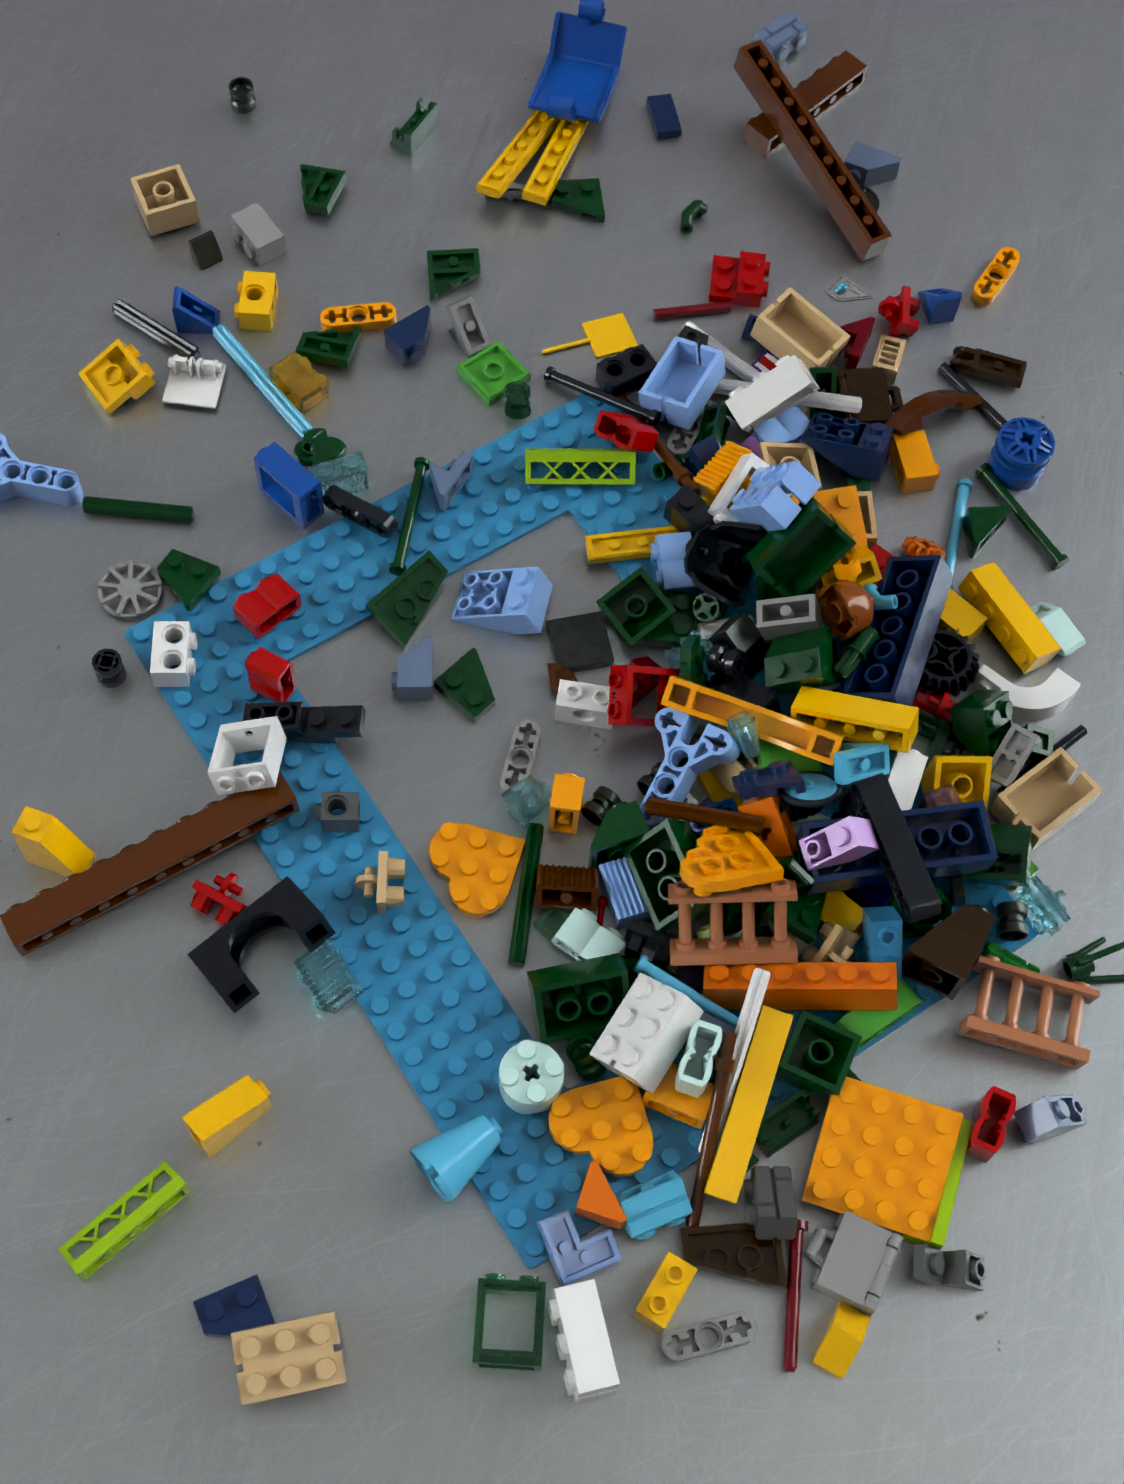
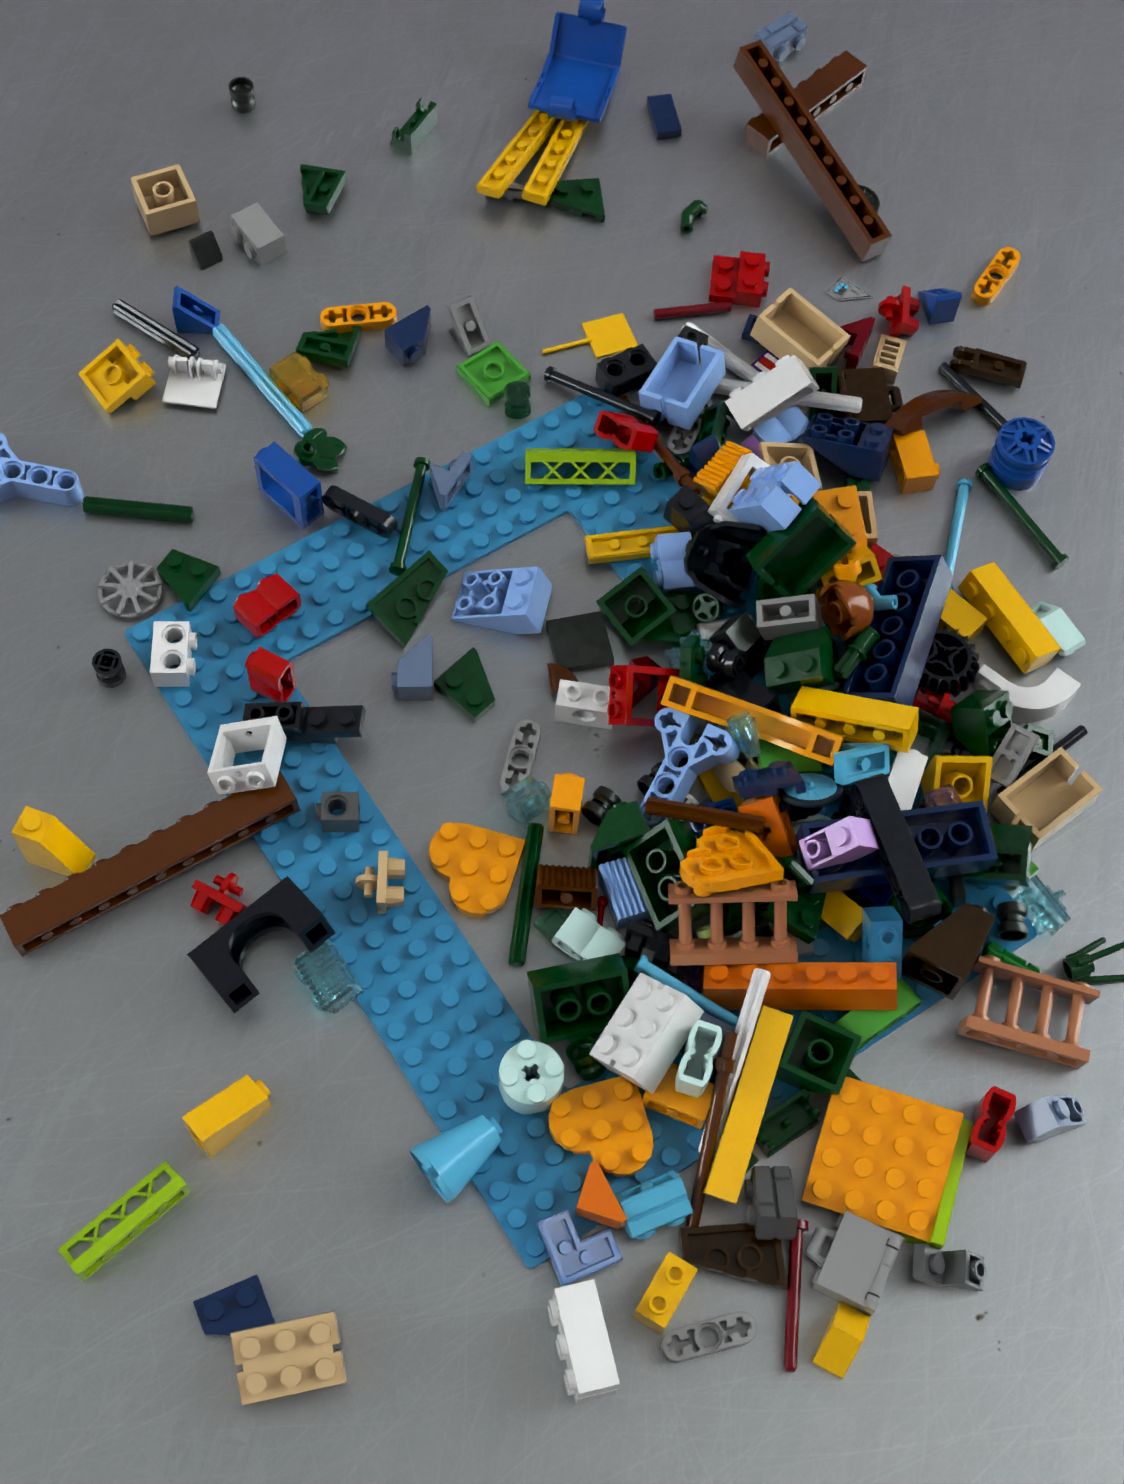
yellow brick [234,271,278,331] -> none
clear light blue brick [308,451,370,496] -> none
dark green wing [427,248,480,300] -> none
clear green window [472,1273,546,1372] -> none
tan hips [802,921,860,962] -> none
sand blue slope [844,141,902,187] -> none
orange gear [902,536,946,558] -> none
dark green slope [962,506,1011,558] -> none

